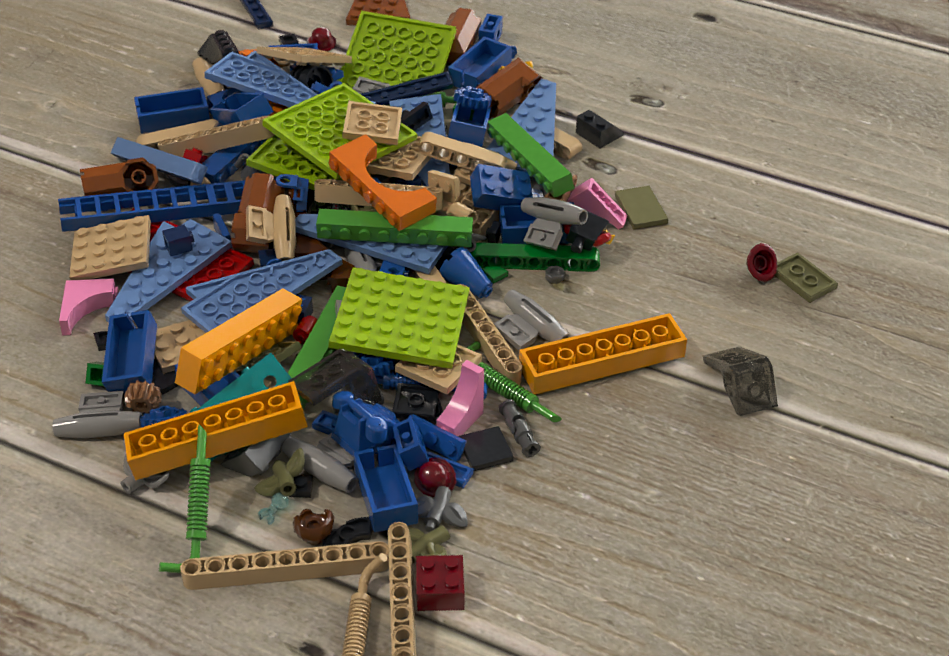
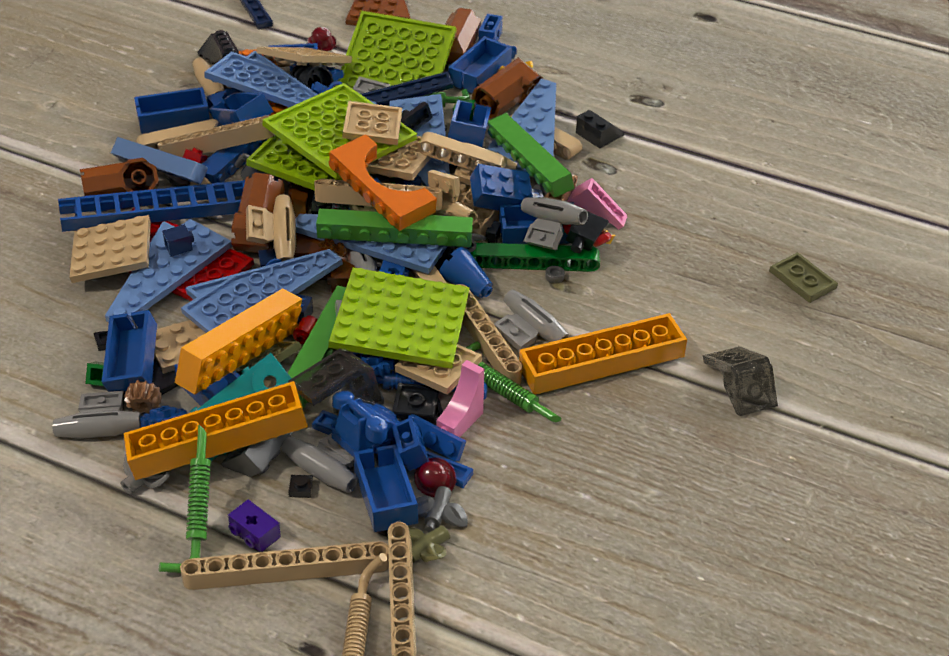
bright pink arch [59,279,119,336] -> none
blue tile [212,213,232,249] -> none
olive plant [254,448,305,497] -> none
clear light blue arm [258,492,289,525] -> none
blue piece [276,174,309,212] -> none
black plate [279,33,299,45] -> none
reddish brown hair [293,509,335,544] -> none
black tile [322,517,373,546] -> none
dark red brick [416,555,465,611] -> none
blue gear [454,86,492,110] -> none
black tile [458,426,514,471] -> none
green tile [482,266,508,284] -> none
dark grey piece [498,399,541,457] -> none
olive tile [615,186,668,229] -> none
dark red hat [747,243,777,282] -> none
none -> dark purple brick [228,499,281,552]
none -> clear orange piece [318,239,347,257]

